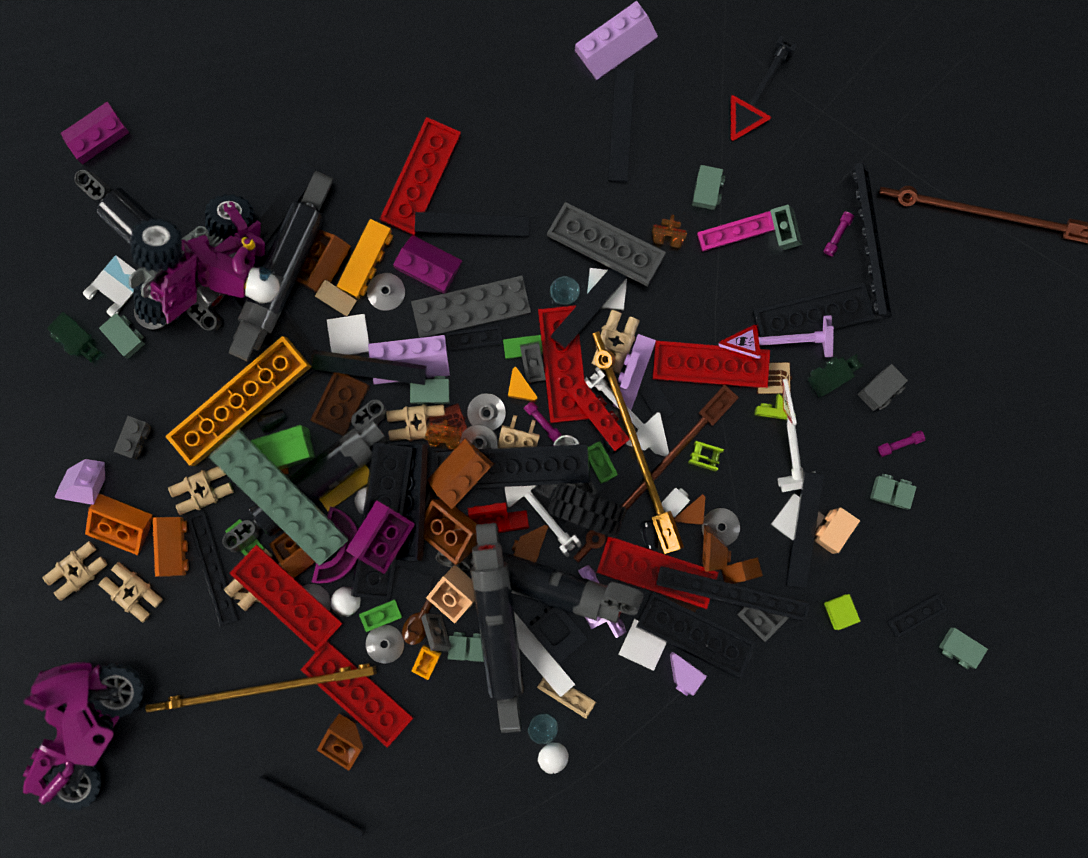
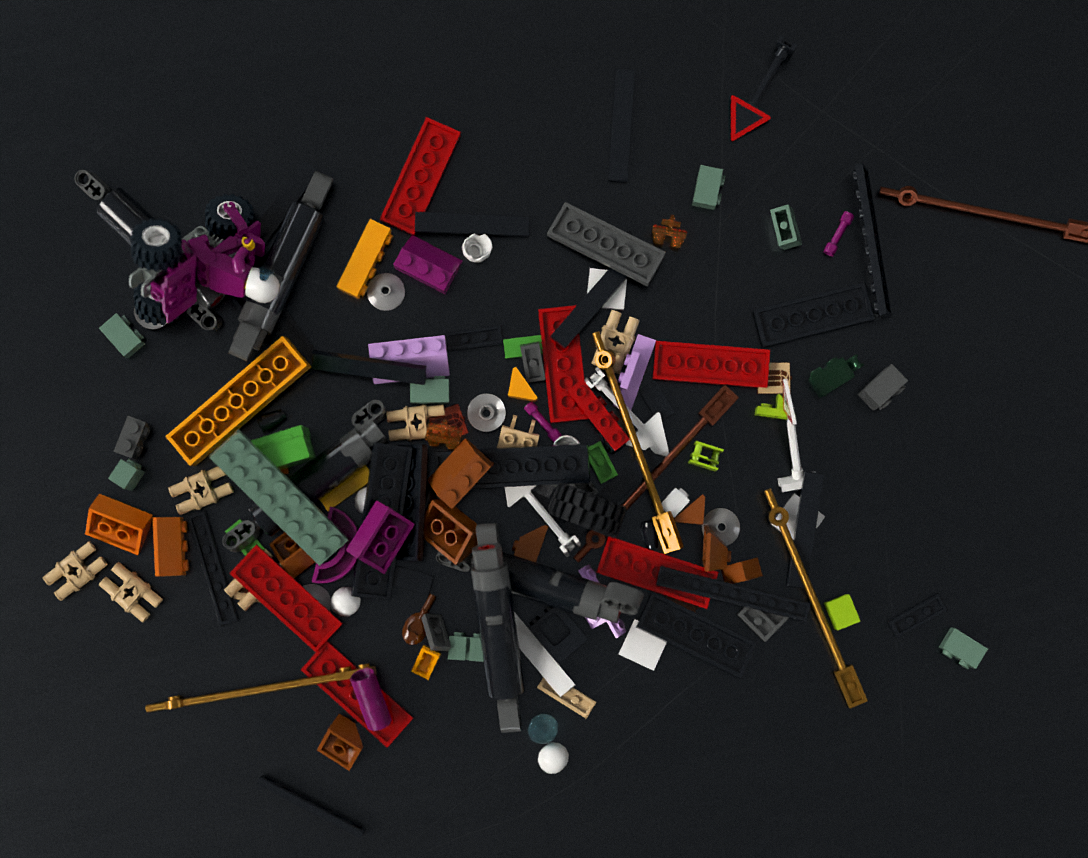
magenta piece [23,662,144,811] -> none
clear green brick [47,312,101,362] -> none
lavender slope [55,459,105,505] -> none
magenta slope [61,101,129,164] -> none
white flag [83,255,136,317] -> none
dark orange slope [296,230,351,293] -> none
reddish brown tile [310,372,370,436] -> none
tan tile [315,280,357,316] -> none
white tile [327,314,369,355] -> none
bright green plate [359,600,403,632] -> none
light grey dish [366,625,404,664] -> none
dark grey plate [411,276,531,338] -> none
light nougat brick [426,565,475,623] -> none
light grey dish [460,424,498,449] -> none
red bracket [468,503,529,533] -> none
clear light blue hair [550,276,580,305] -> none
lavender slope [575,1,658,80] -> none
lavender slope [670,652,707,696] -> none
dark pink plate [697,211,775,252] -> none
lavender piece [718,315,834,359] -> none
light nougat brick [814,507,860,554] -> none
sand green piece [870,474,916,510] -> none
magenta bar [878,430,925,457] -> none
none -> sand green brick [108,458,145,491]
none -> magenta piece [350,668,391,731]
none -> white hair [462,233,493,262]
none -> pearl gold bar [764,488,868,708]

